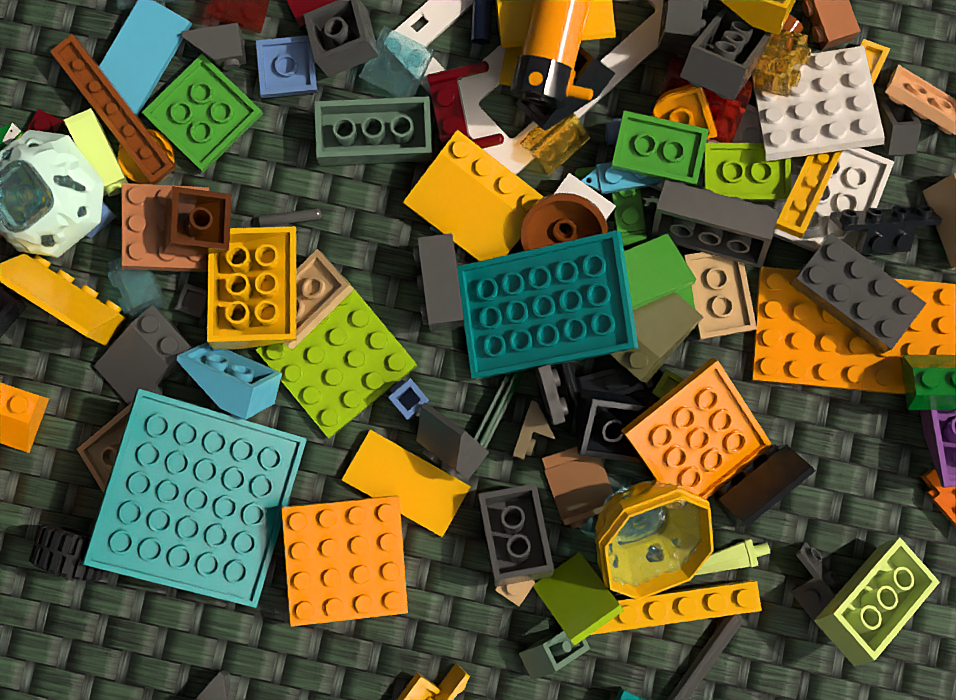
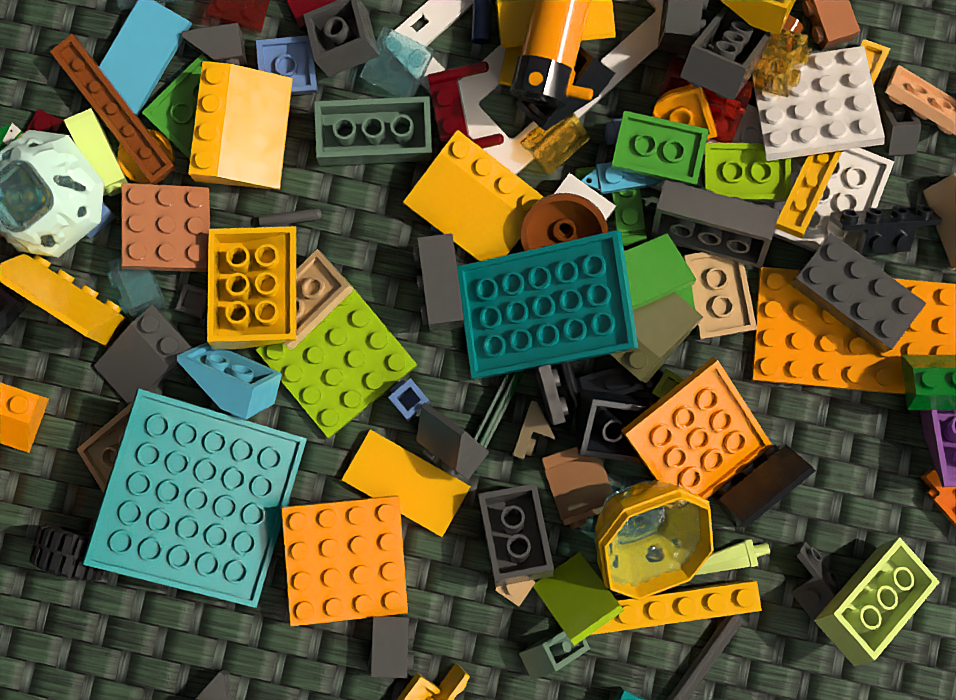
reddish brown slope [163,186,231,256] -> none
none -> yellow slope [188,61,293,190]
none -> dark grey brick [371,615,415,678]

